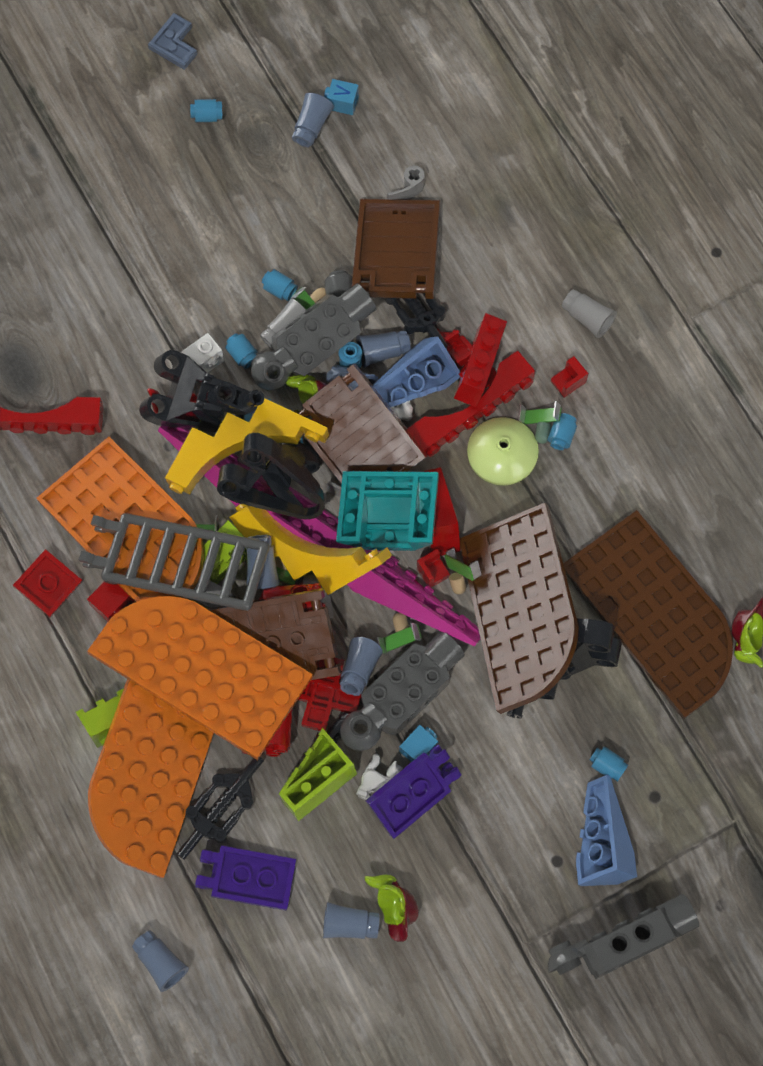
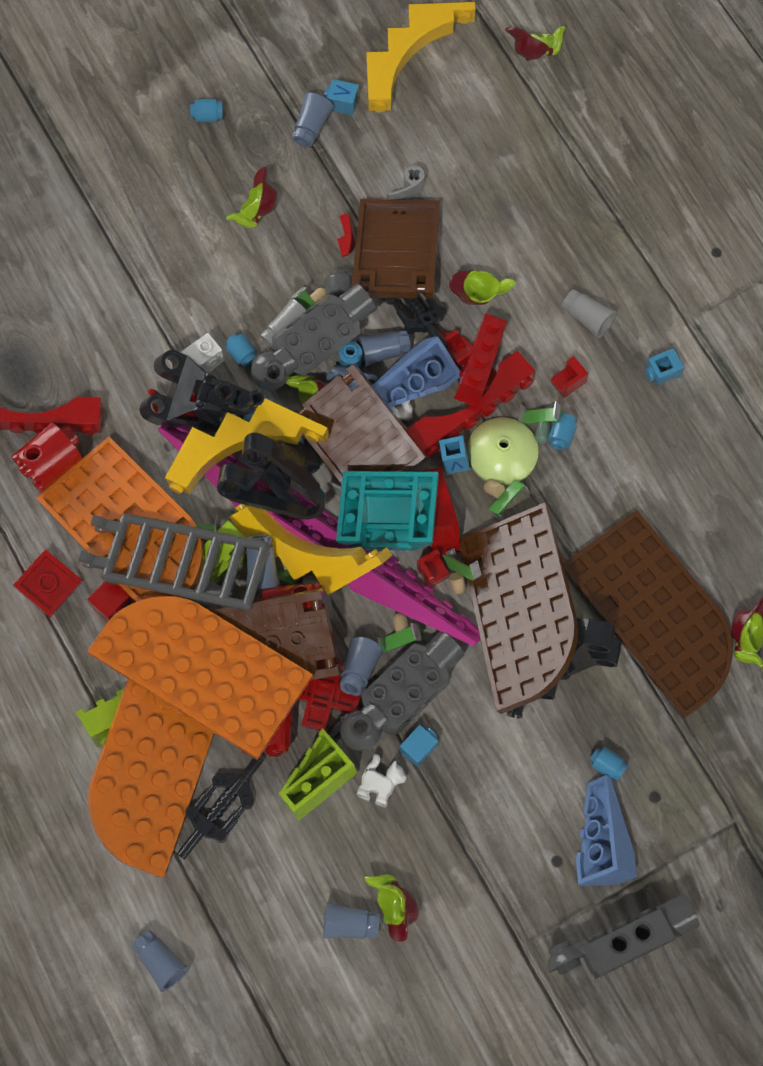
sand blue tile [148,13,197,70] -> none
dark purple tile [195,846,296,911] -> none
dark azure brick [262,269,298,301] -> none
dark purple tile [365,745,462,839] -> none
none -> red cylinder [11,423,83,493]
none -> hair [226,167,278,229]
none -> red slope [337,213,356,257]
none -> yellow arch [366,2,476,112]
none -> dark azure brick [439,436,470,474]
none -> lime hair [449,270,516,305]
none -> piece [484,480,530,521]
none -> dark red hair [505,26,566,61]
none -> dark azure brick [645,348,684,386]

